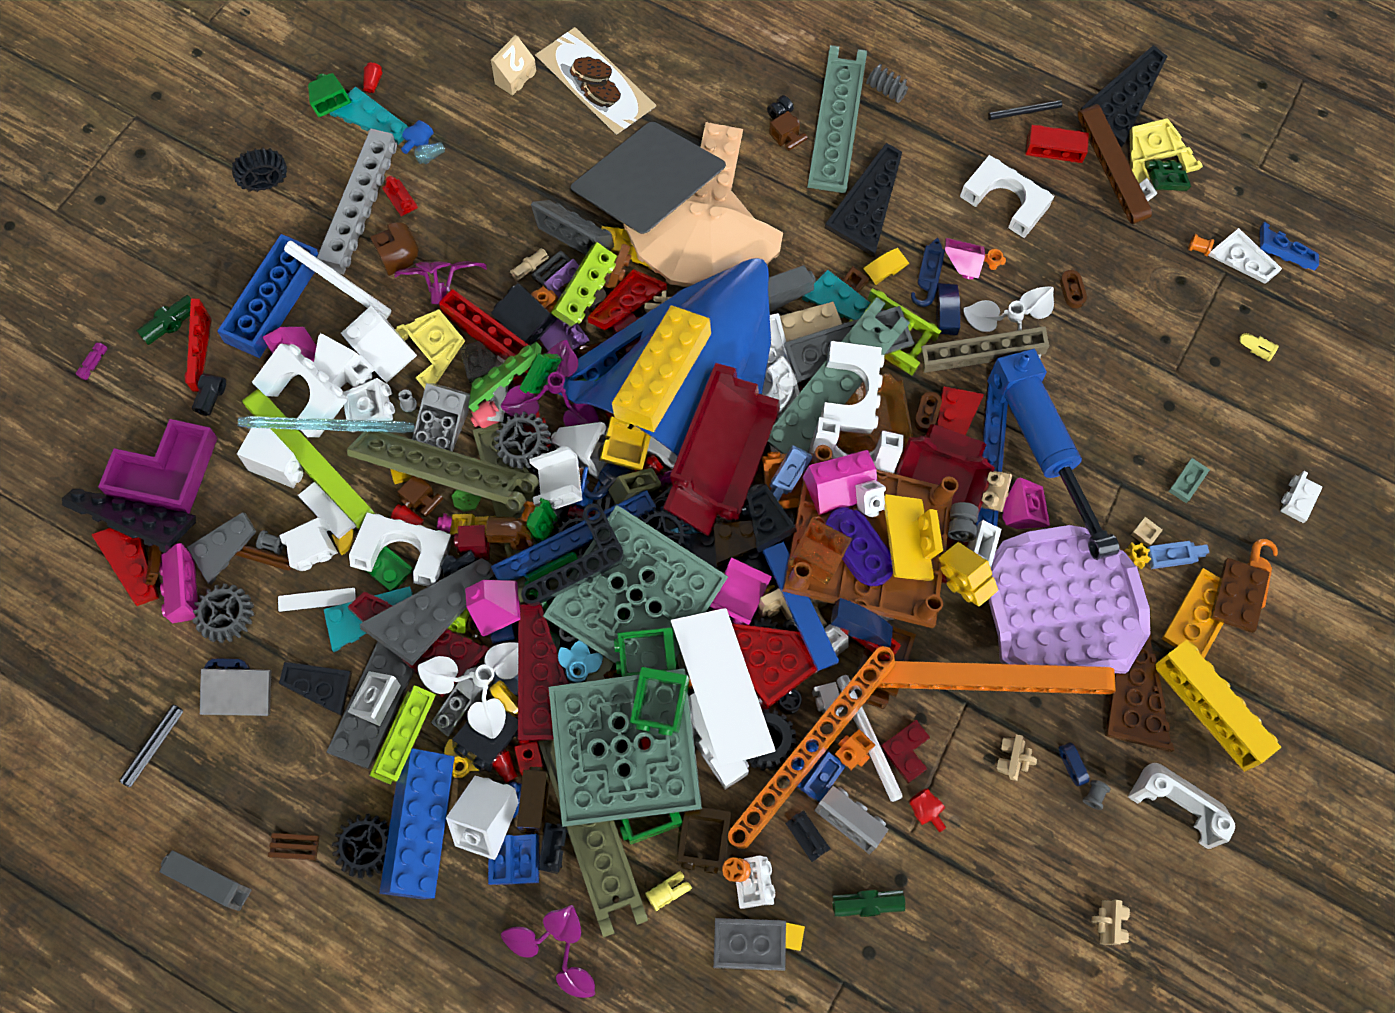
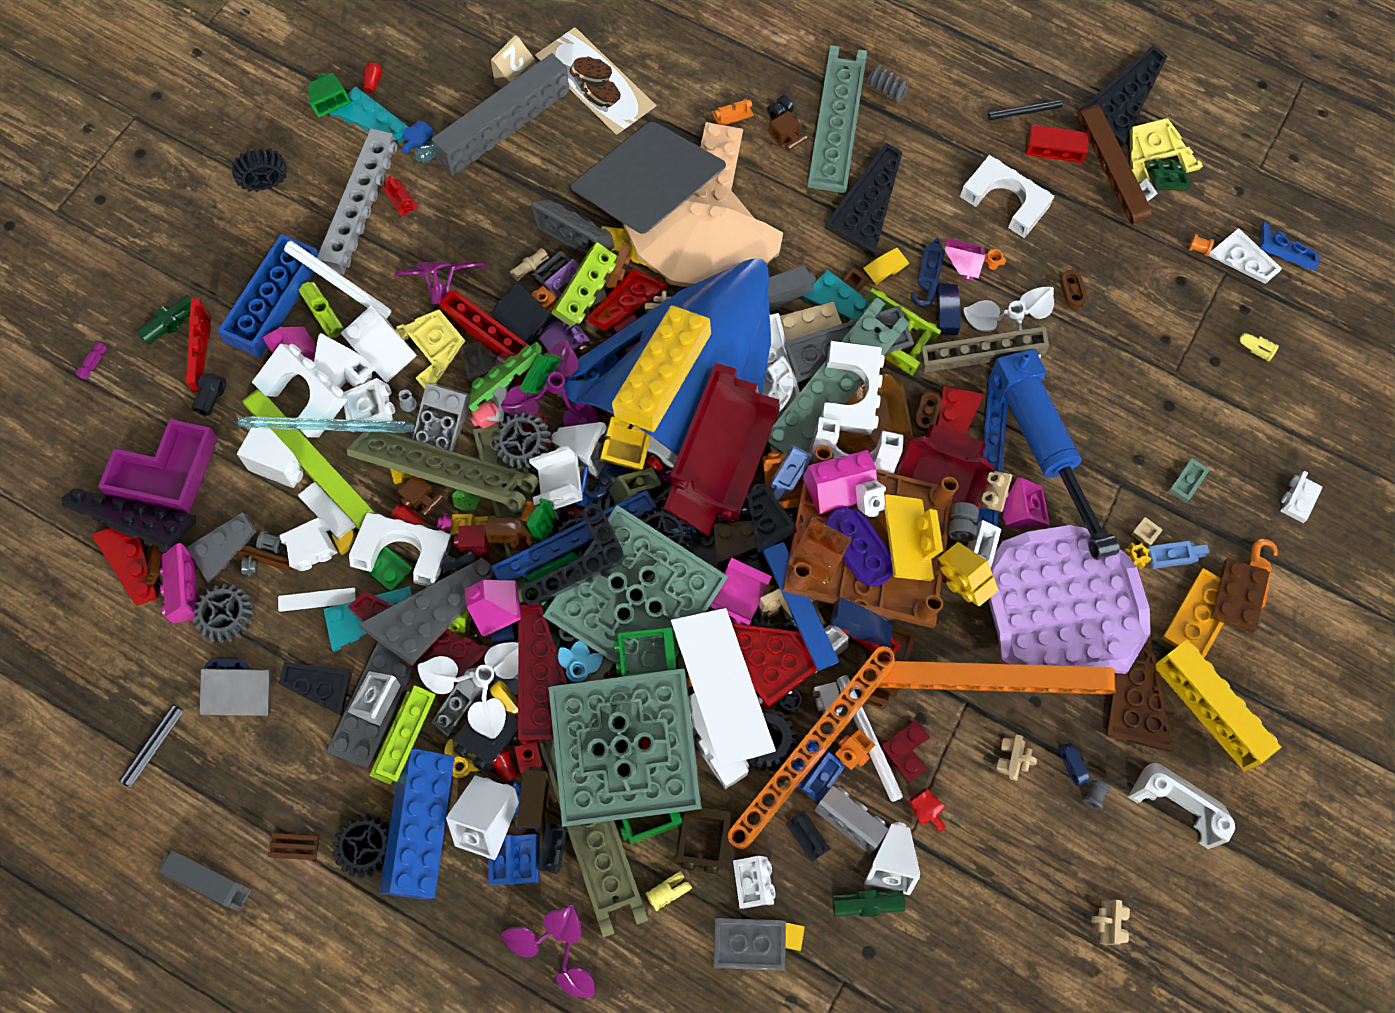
reddish brown brick [370,223,419,276] -> none
green window [630,667,690,736] -> none
orange wheel [722,857,751,882] -> none
none -> dark grey plate [241,555,258,577]
none -> lime piece [299,282,344,338]
none -> dark grey brick [432,53,569,176]
none -> orange hinge [712,98,754,125]
none -> white slope [864,822,920,895]

